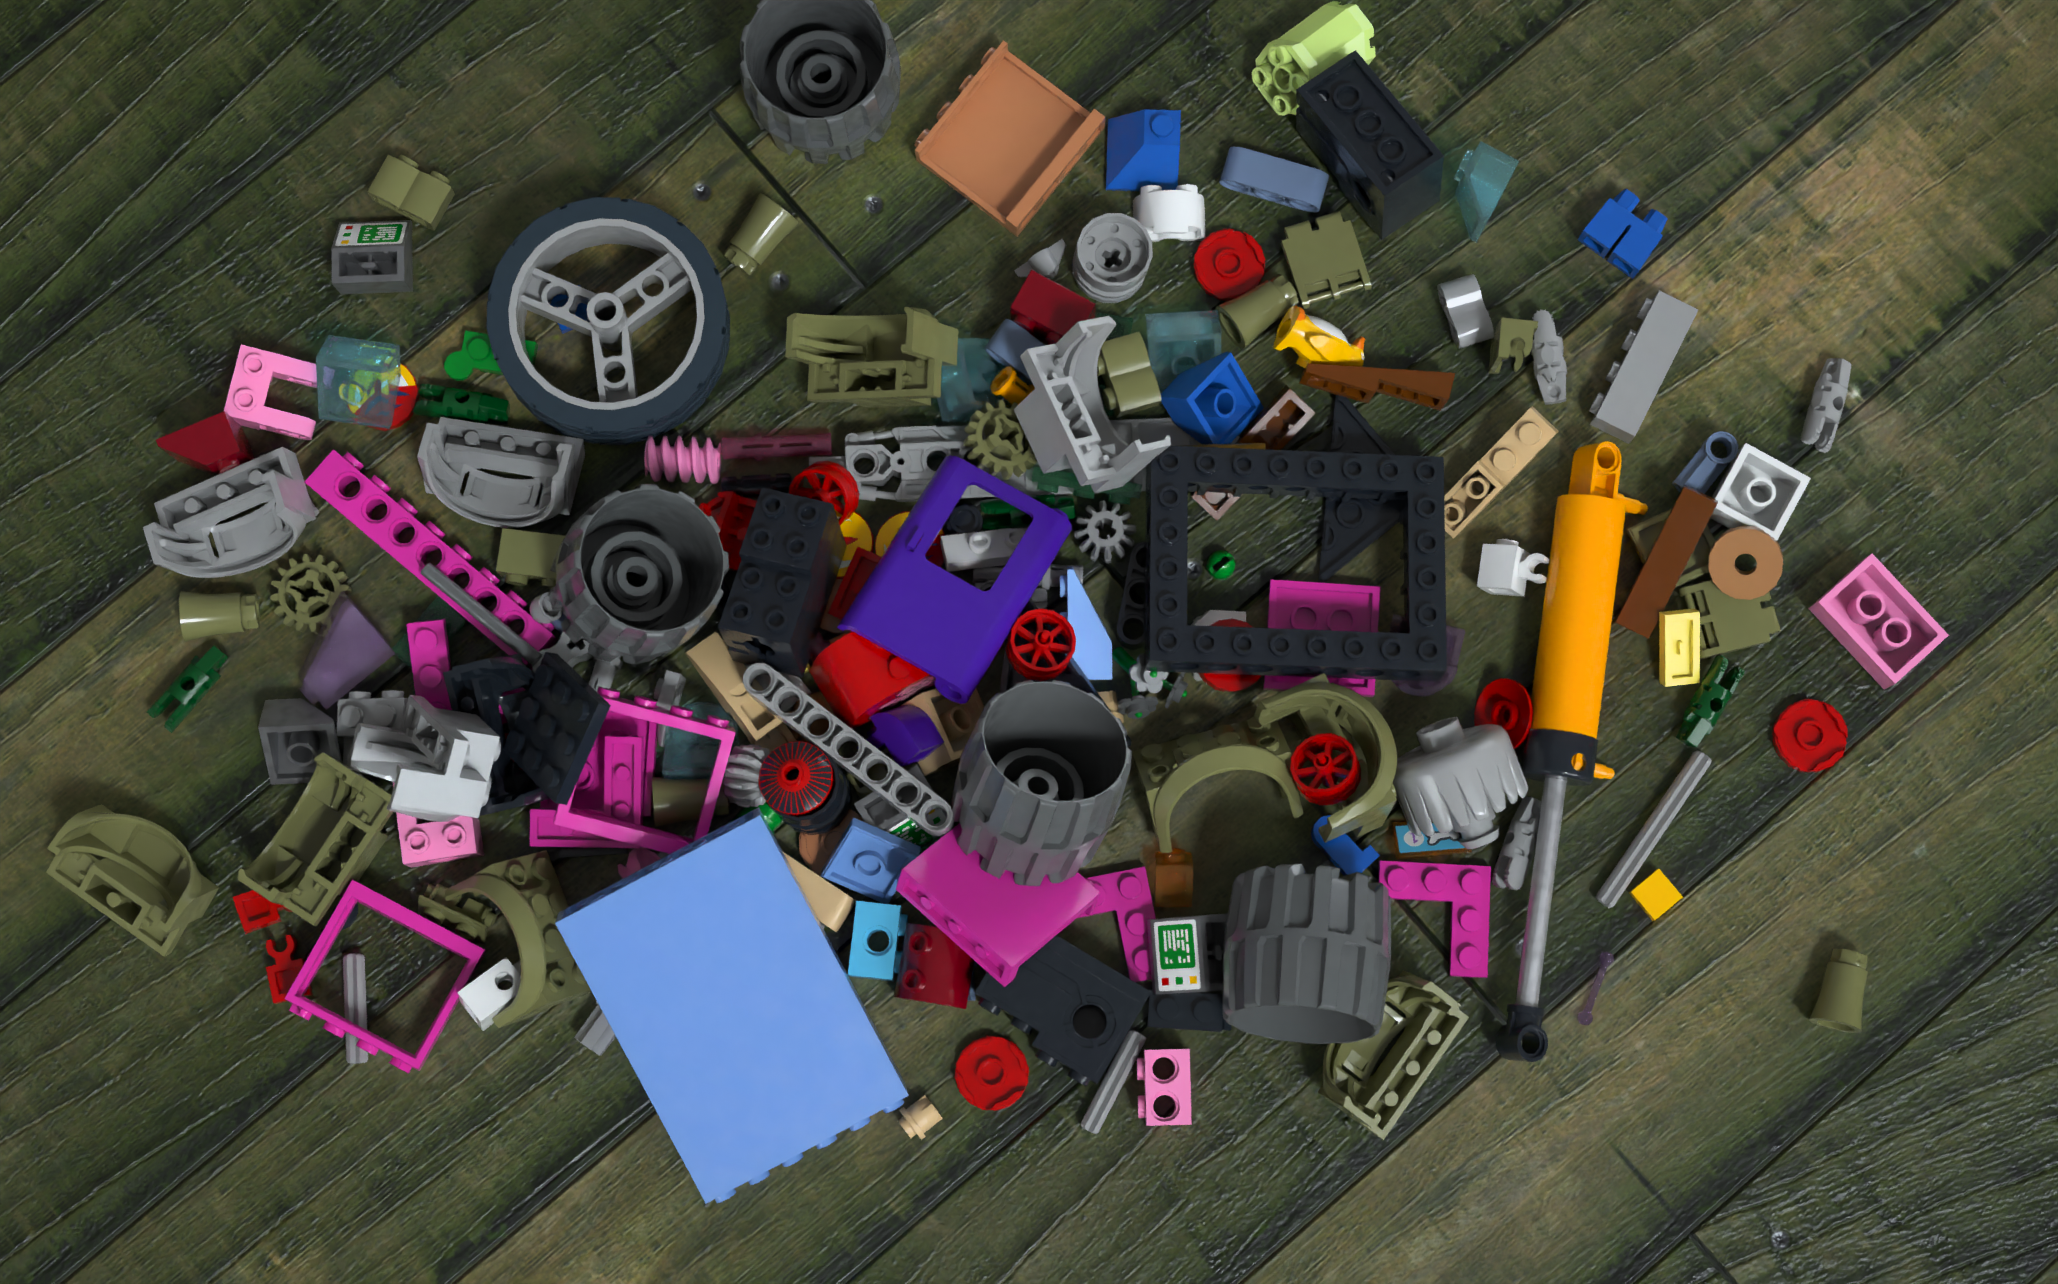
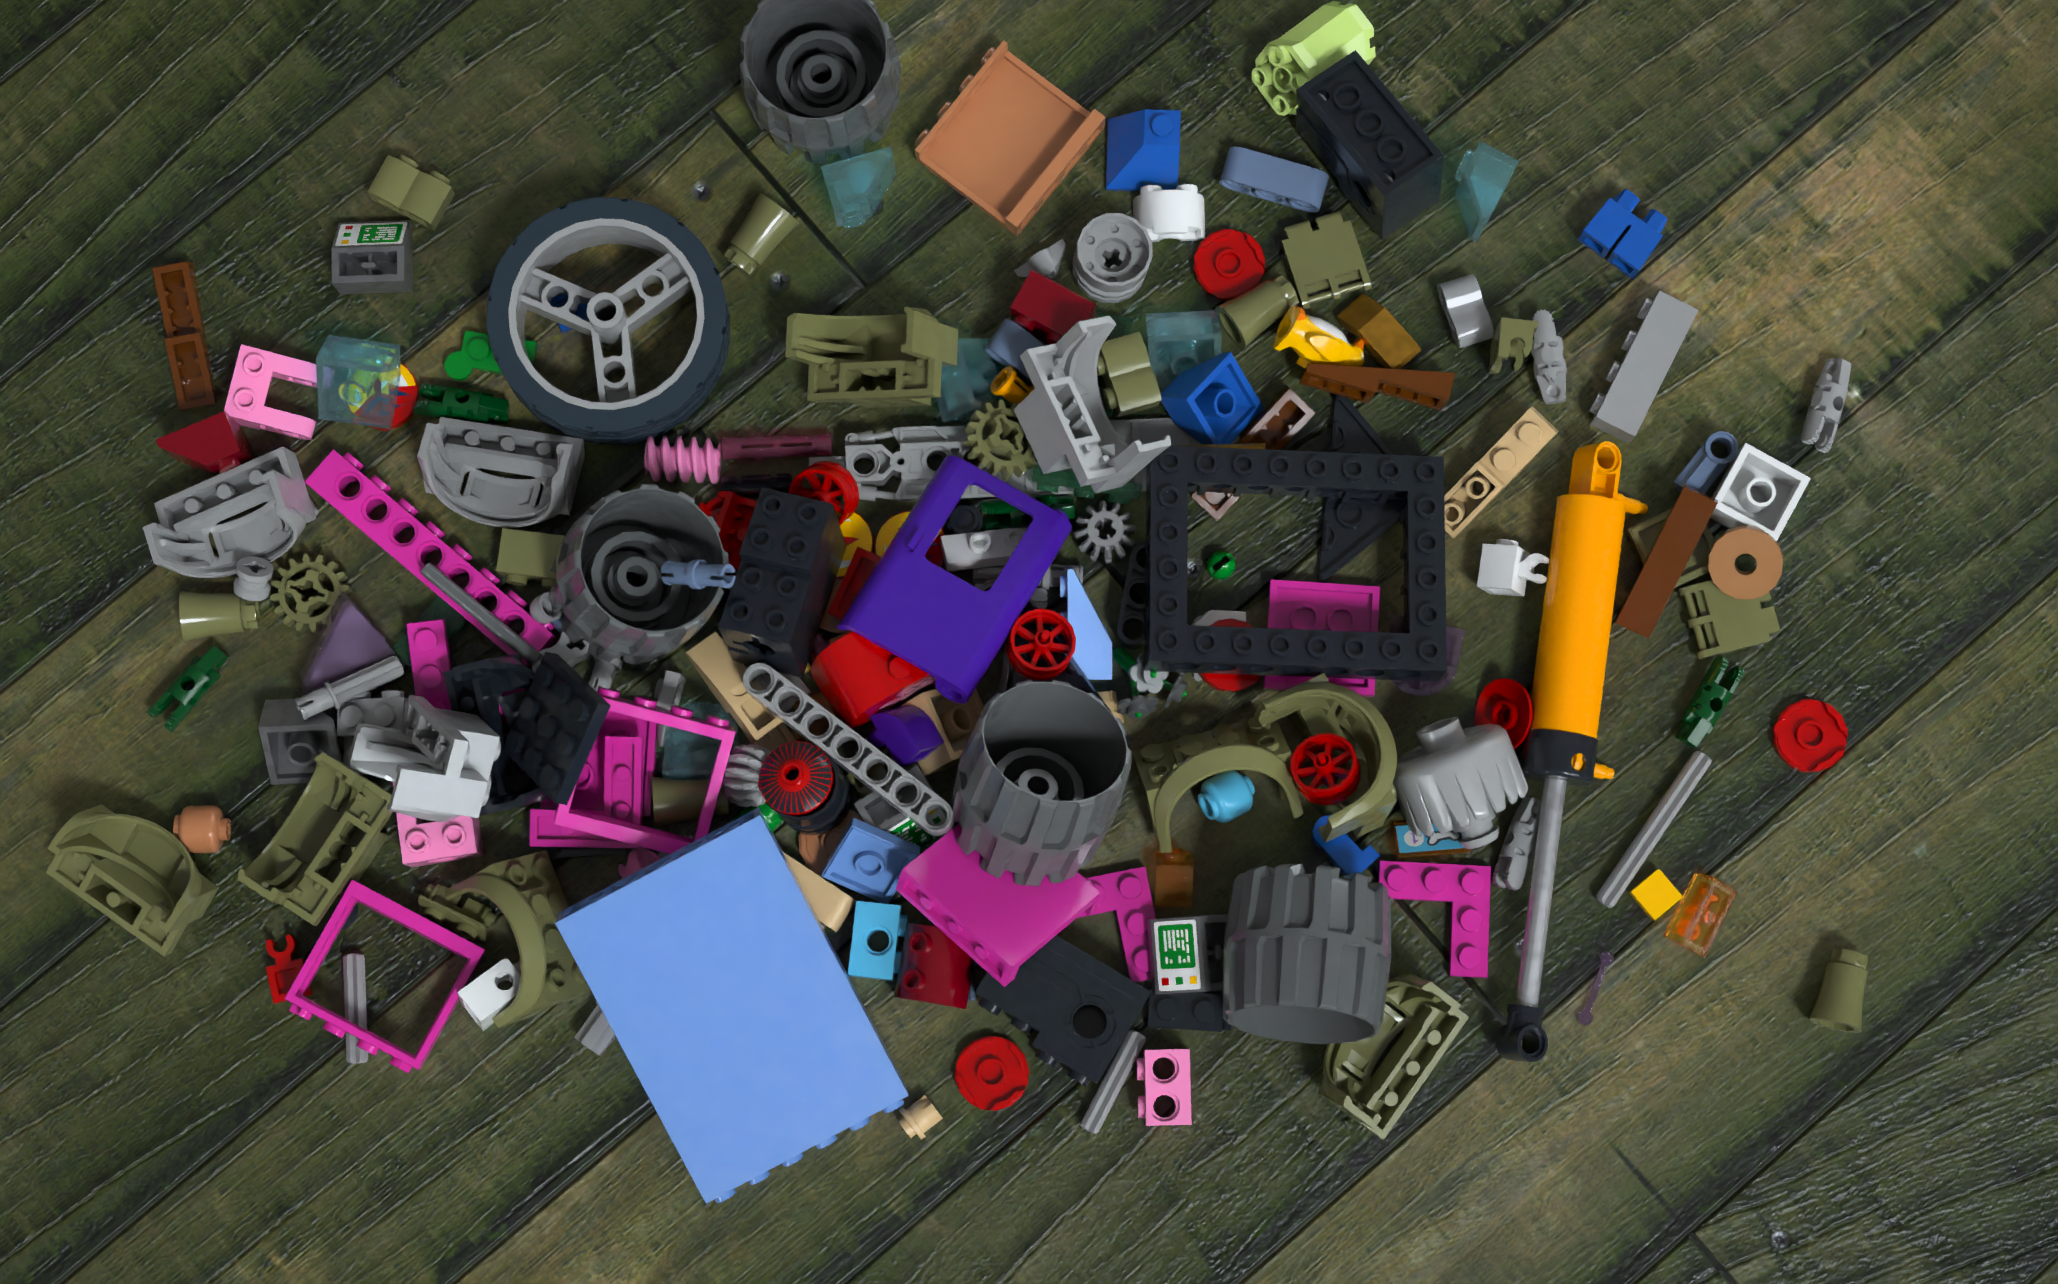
red plate [232,890,292,934] -> none
light yellow plate [1659,609,1700,687] -> none
bright pink brick [1808,554,1949,690] -> none
none -> reddish brown slope [152,261,217,410]
none -> nougat head [173,805,231,853]
none -> light grey wheel [233,557,274,601]
none -> light grey axle [294,656,404,721]
none -> sand blue pin [661,559,736,589]
none -> clear light blue slope [821,147,896,228]
none -> medium azure head [1198,770,1255,823]
none -> pearl gold slope [1337,293,1421,369]
none -> clear orange slope [1664,872,1737,958]

